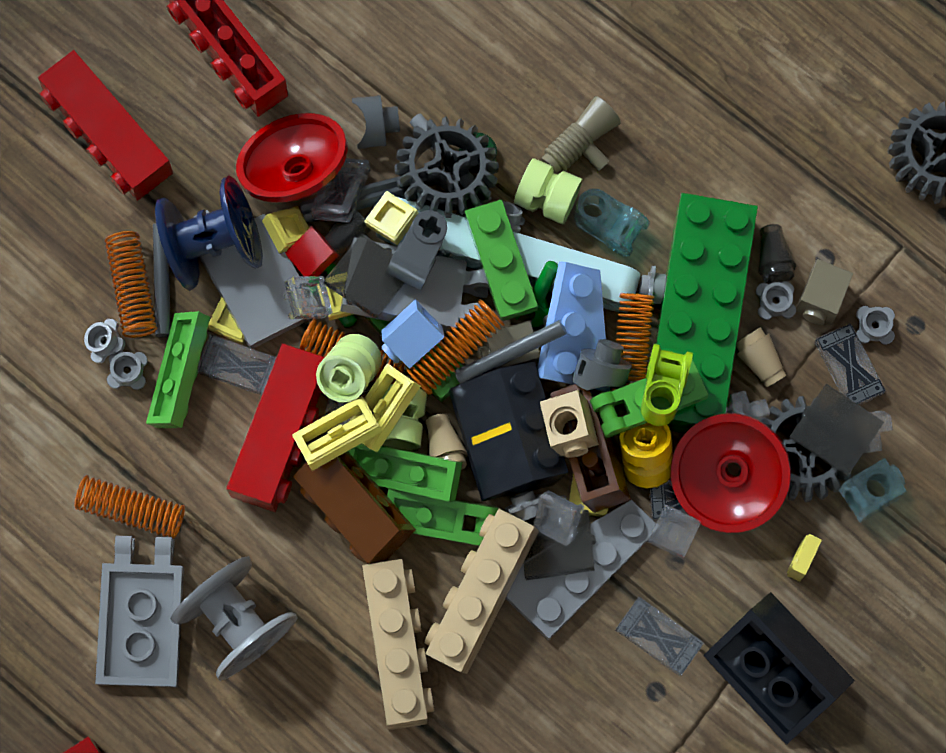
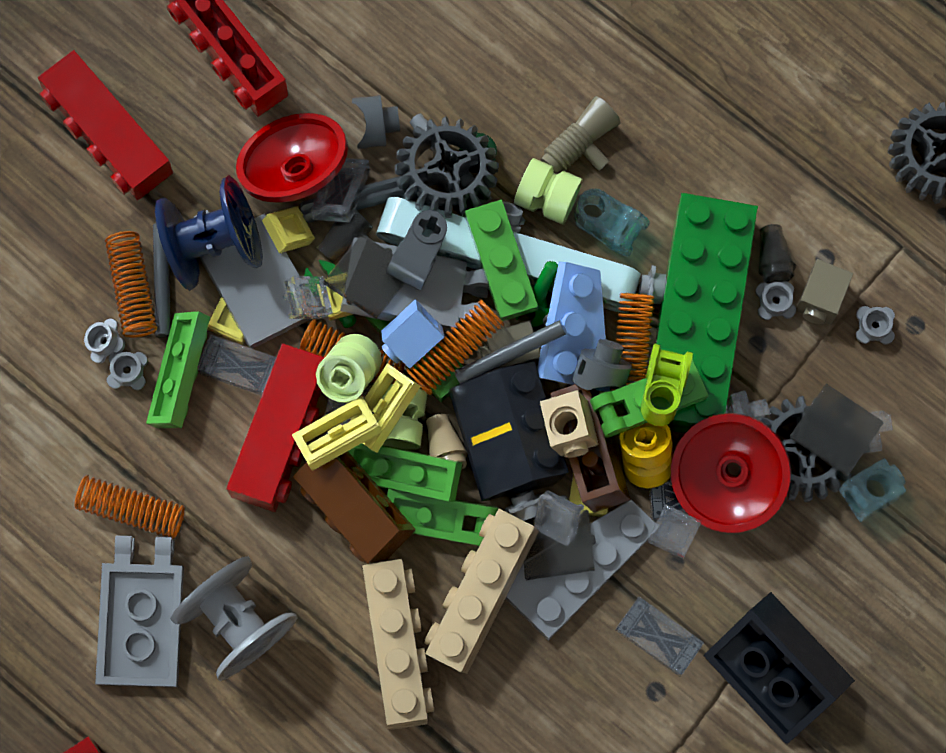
red tile [285,226,339,282] -> none
light yellow tile [364,191,419,245] -> none
tan cone [736,327,786,387] -> none
light yellow tile [787,534,822,582] -> none
tile [814,323,886,410] -> none

